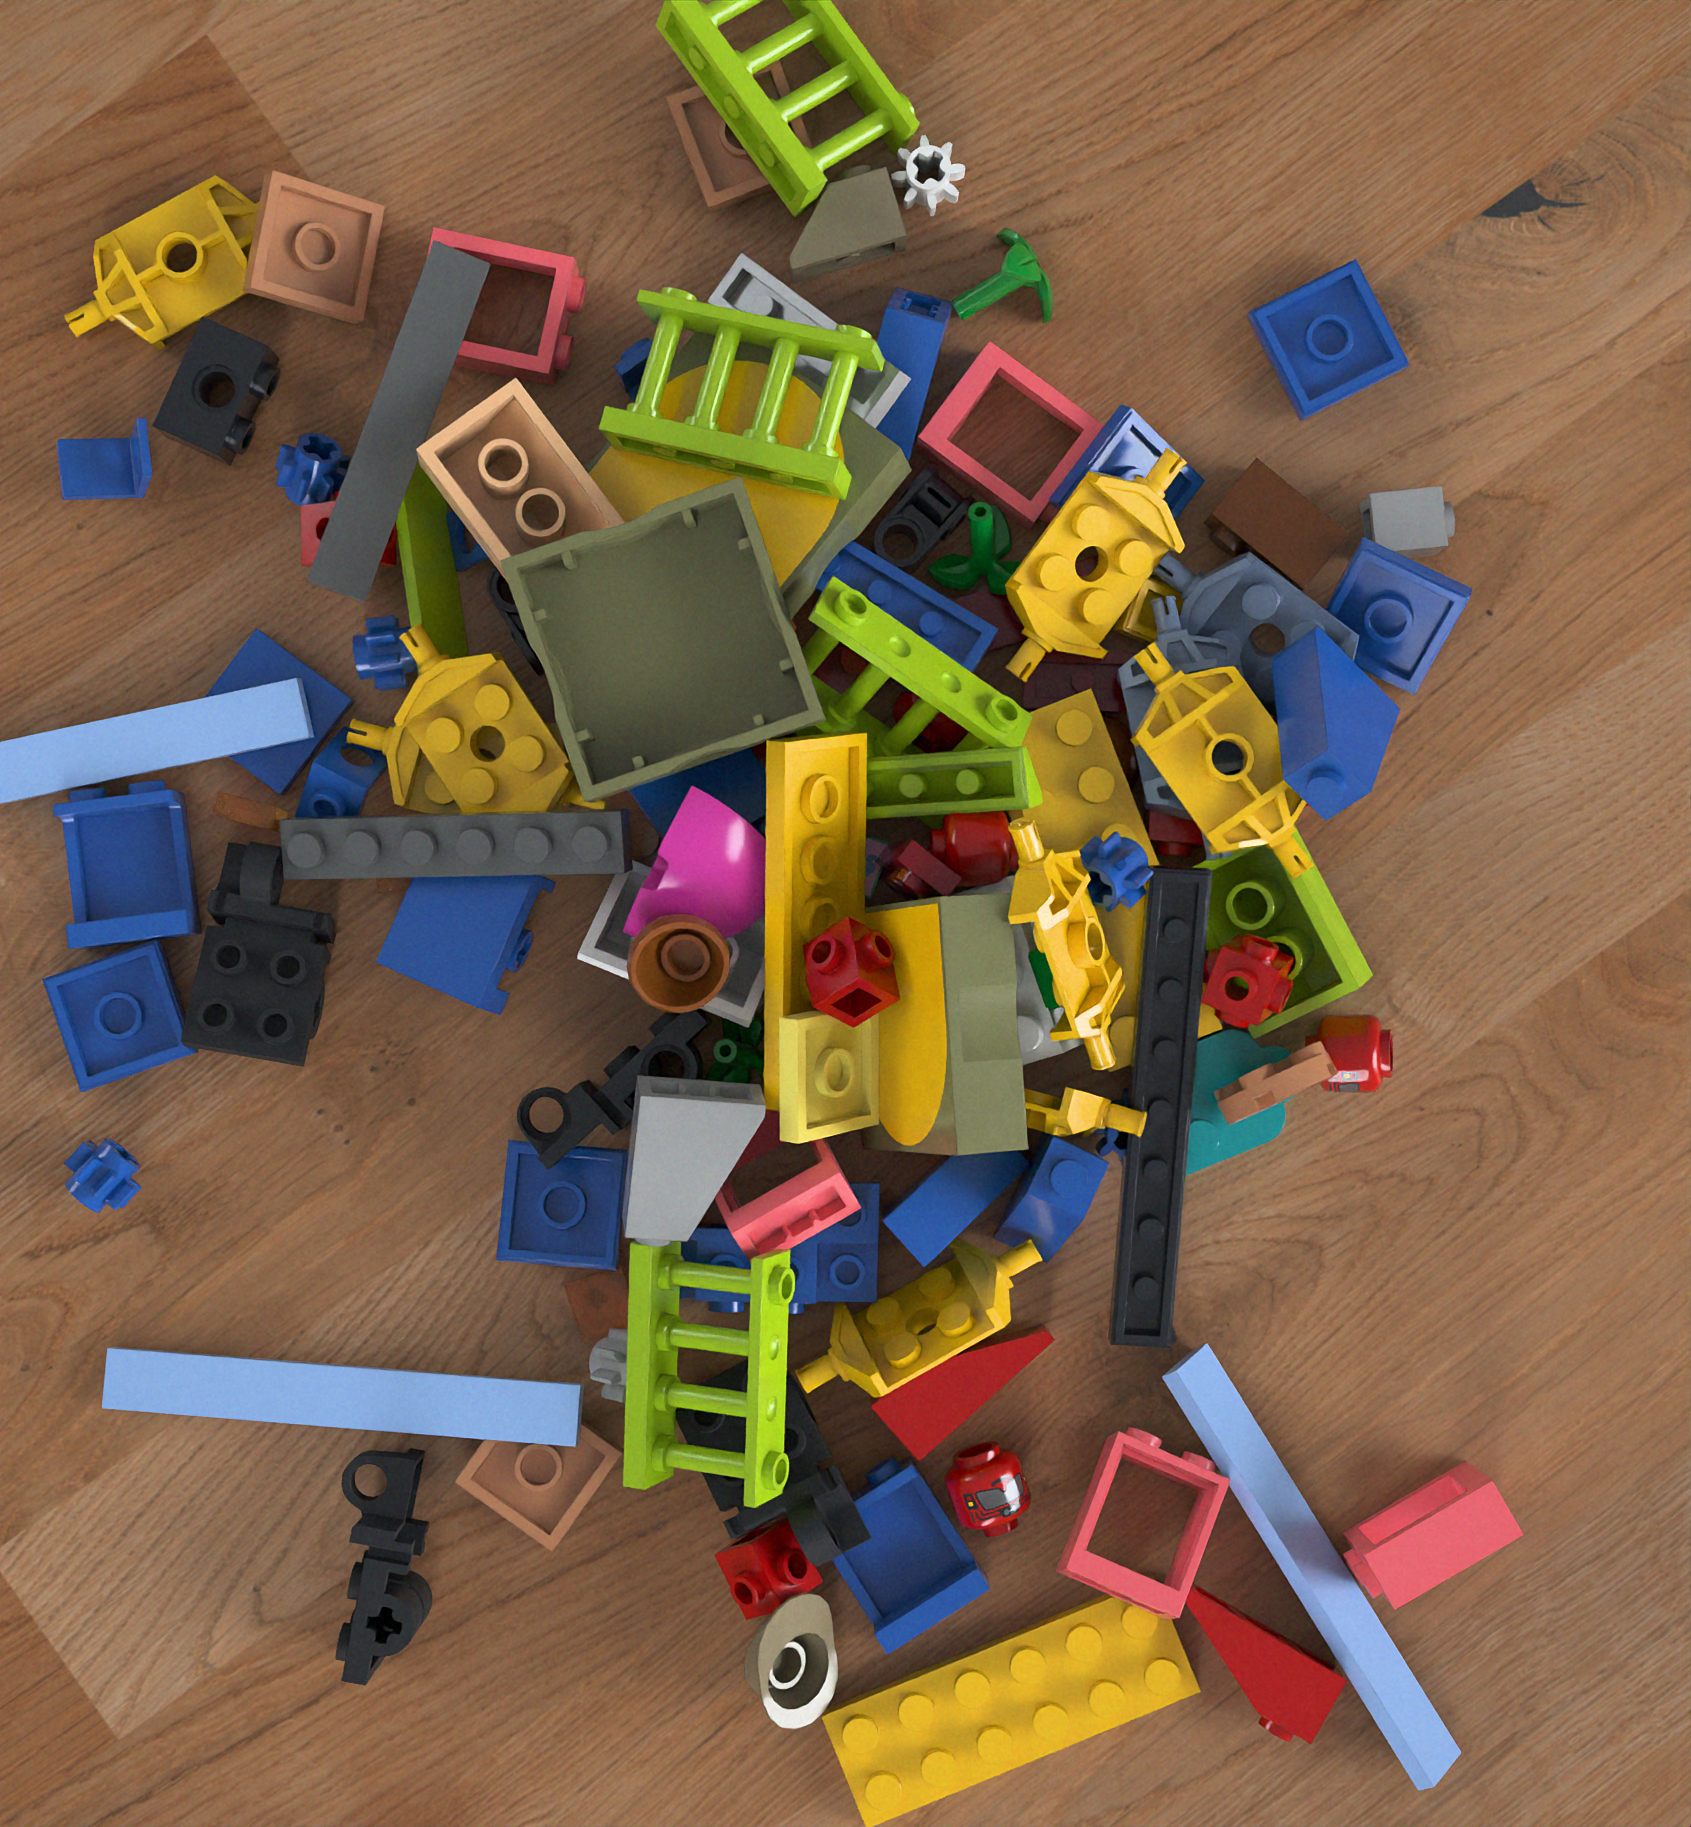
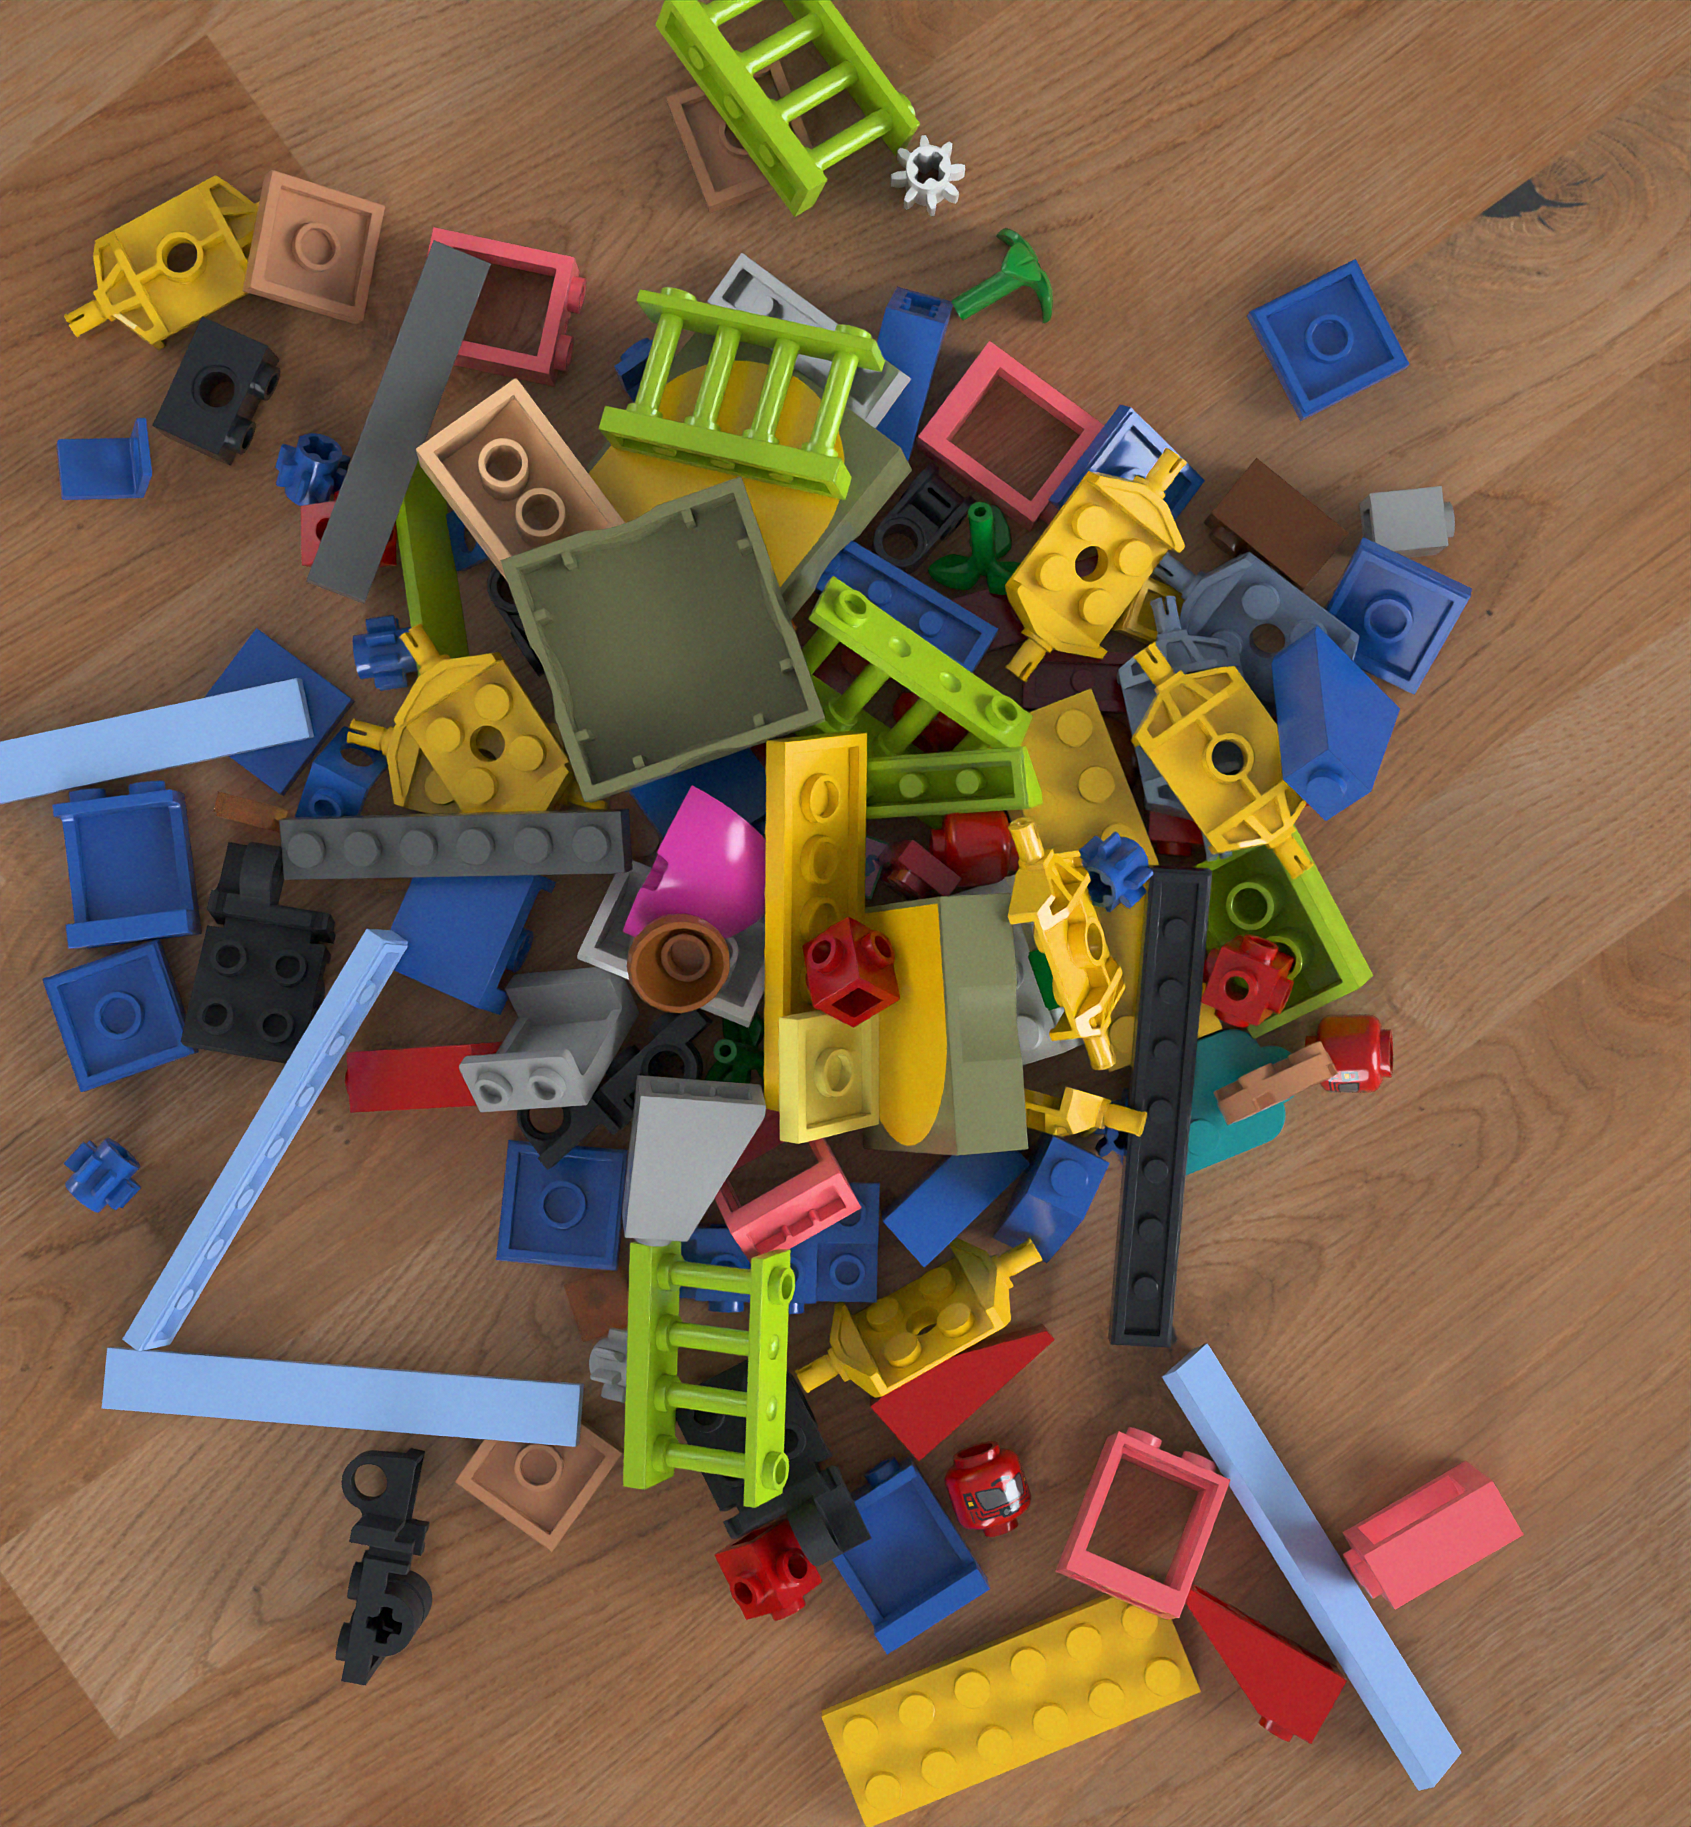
dark tan piece [744,1592,838,1729] -> none
dark tan slope [789,165,907,284] -> none
none -> light blue tile [122,928,408,1351]
none -> red slope [345,1041,503,1113]
none -> light grey panel [459,967,639,1112]

